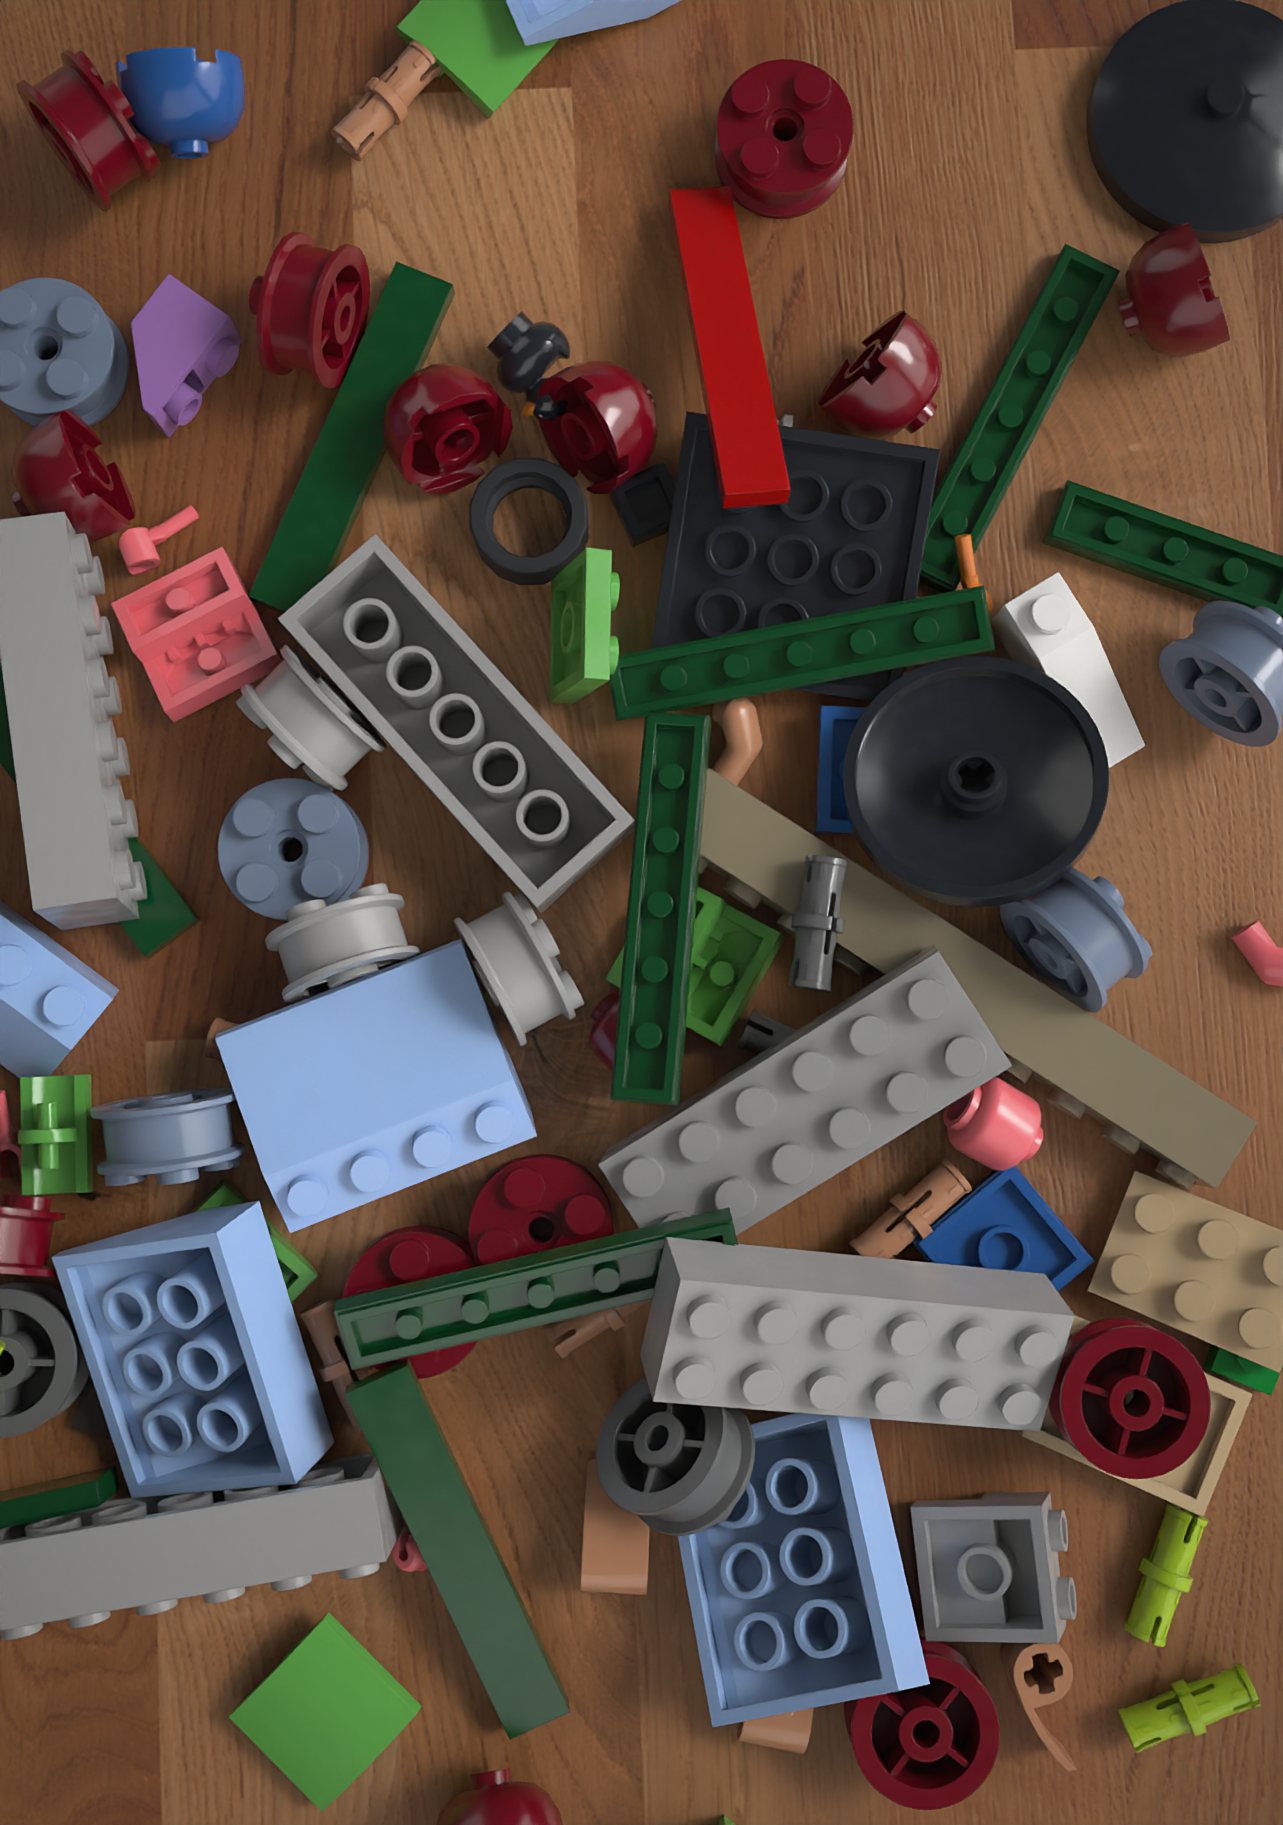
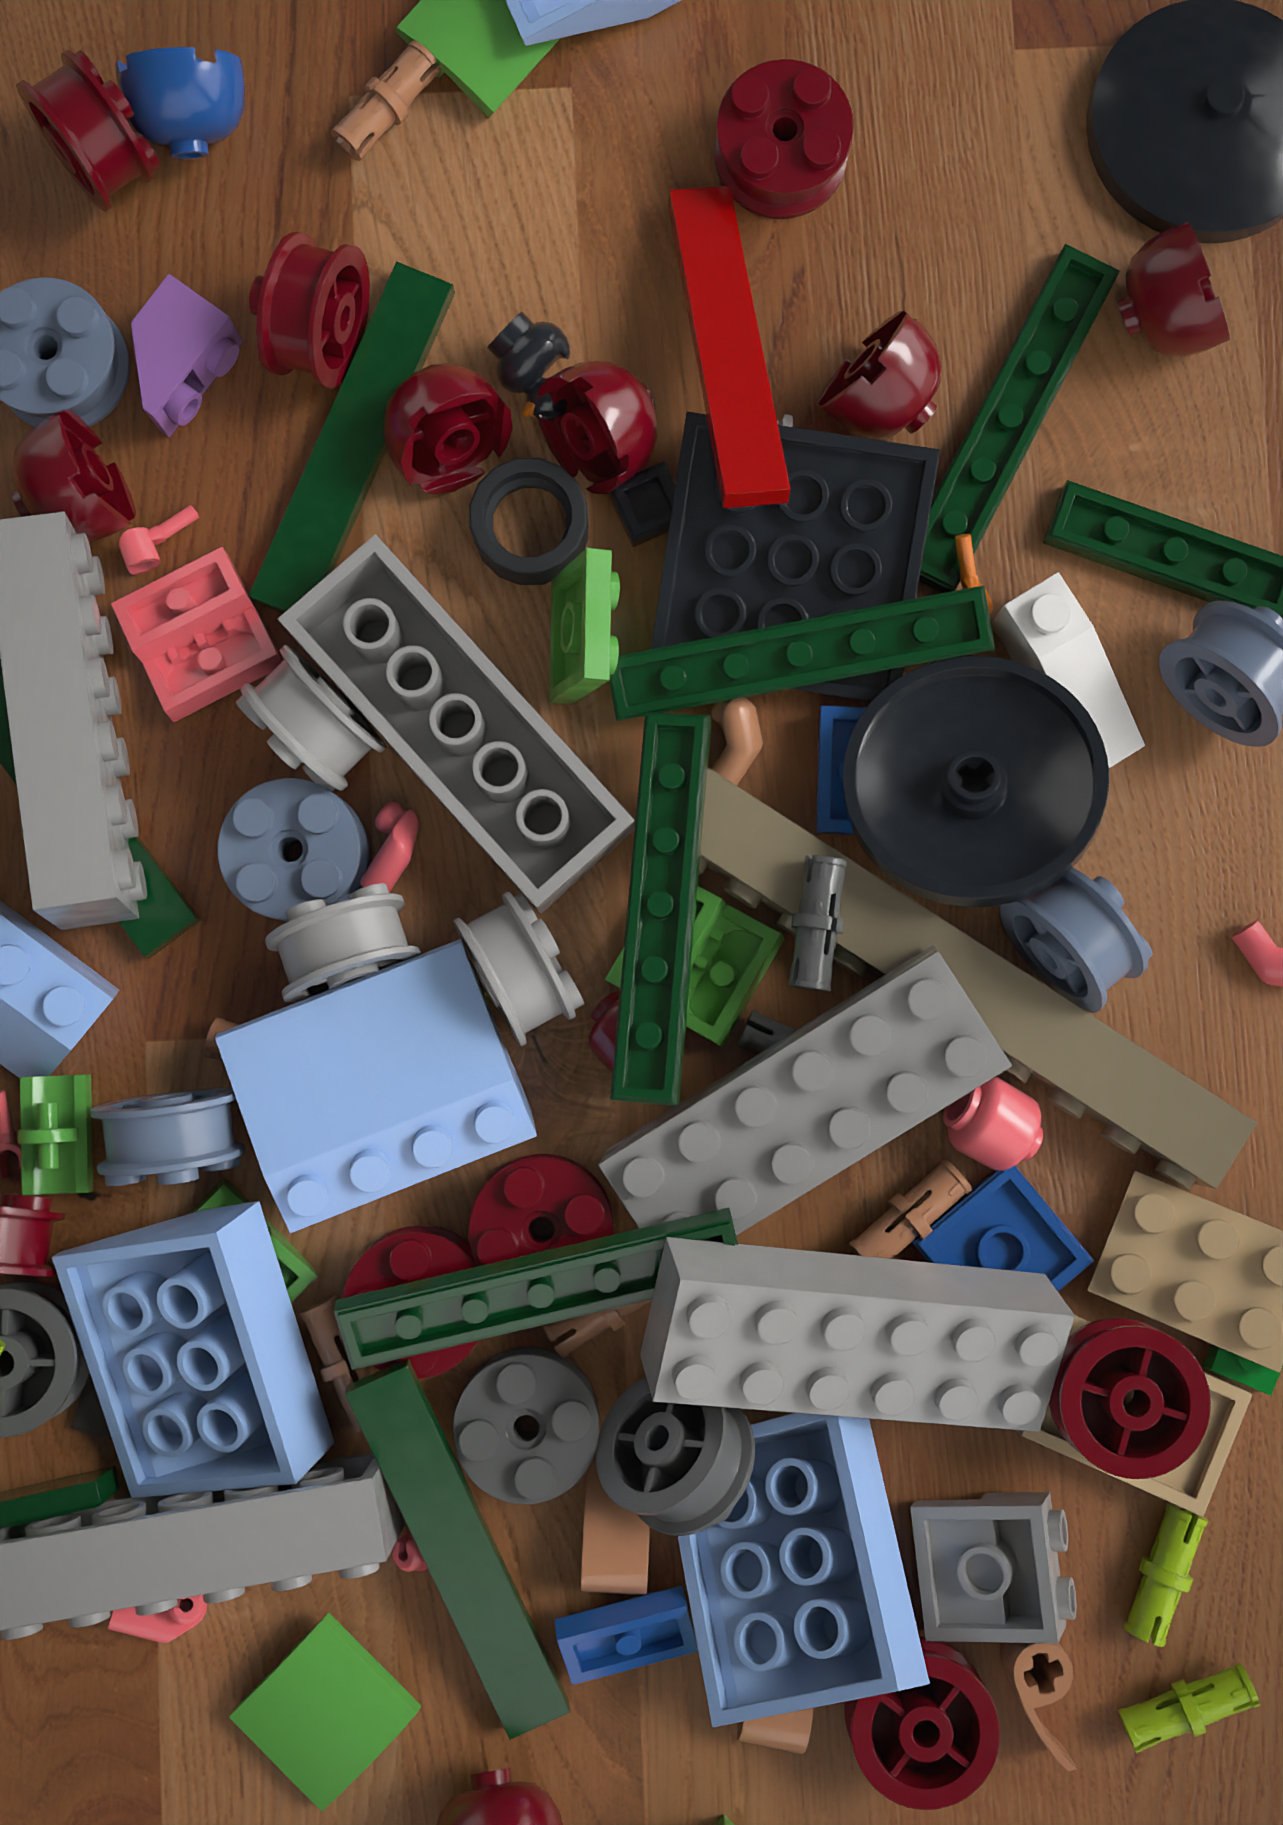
none -> coral arm [107,1595,207,1643]
none -> coral arm [360,801,420,893]
none -> dark grey wheel [453,1347,599,1504]
none -> blue plate [554,1586,698,1685]

